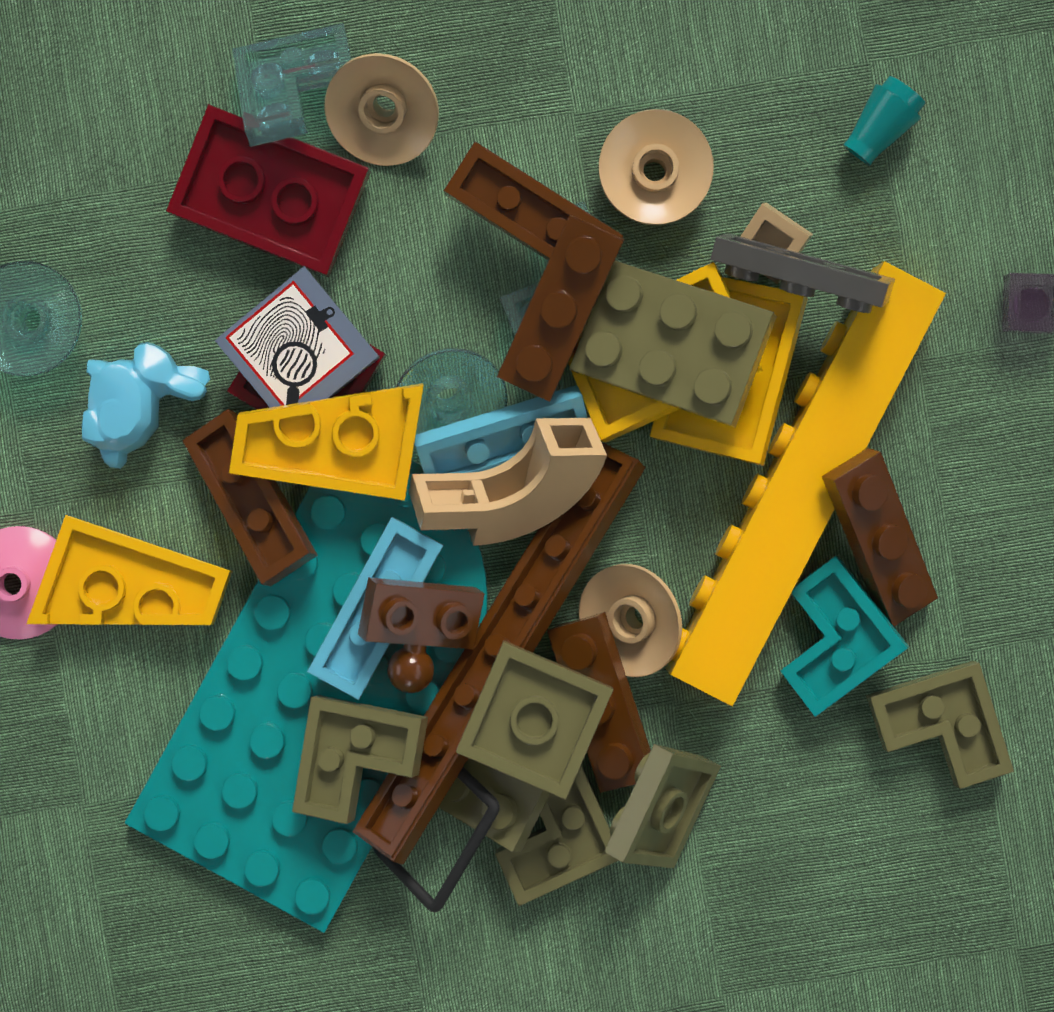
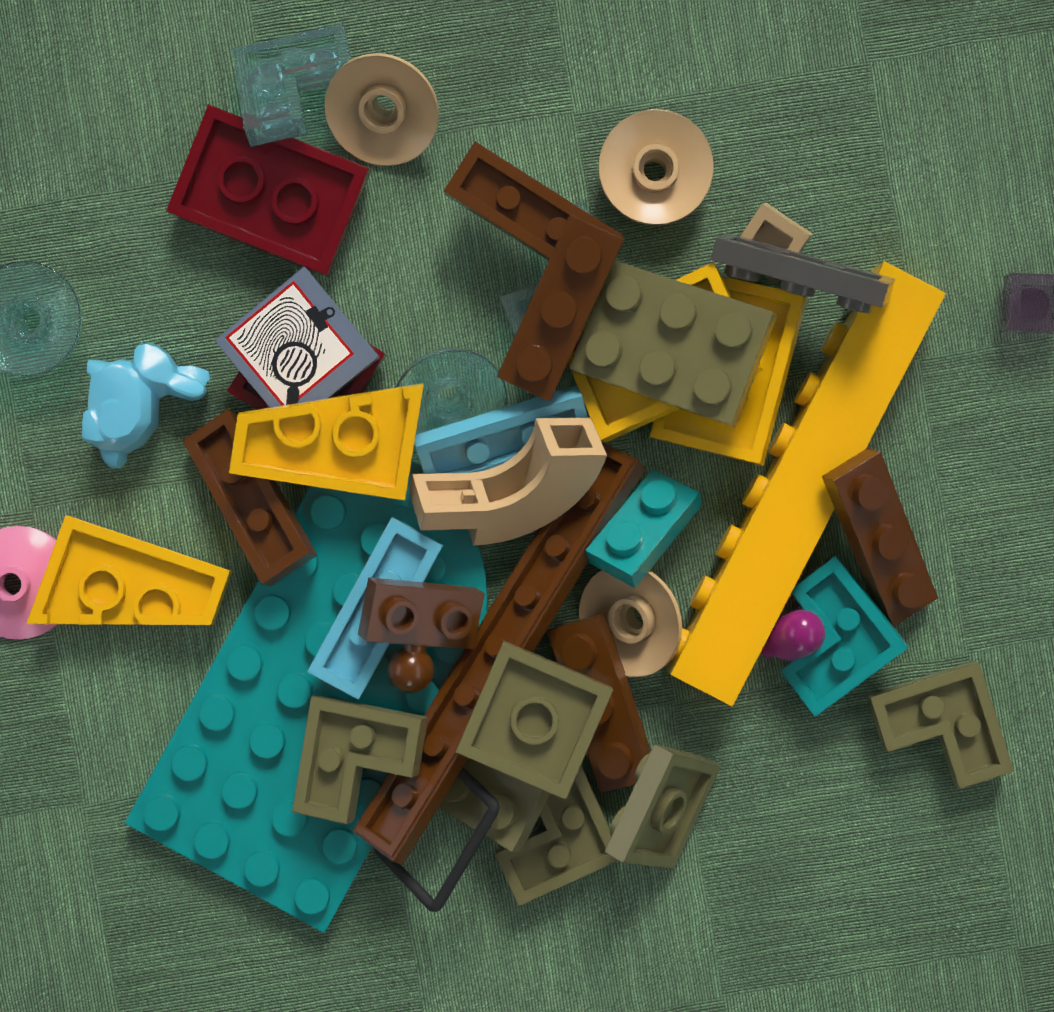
teal cone [843,76,926,166] -> none
none -> teal plate [585,469,702,588]
none -> magenta cylinder [760,610,825,661]

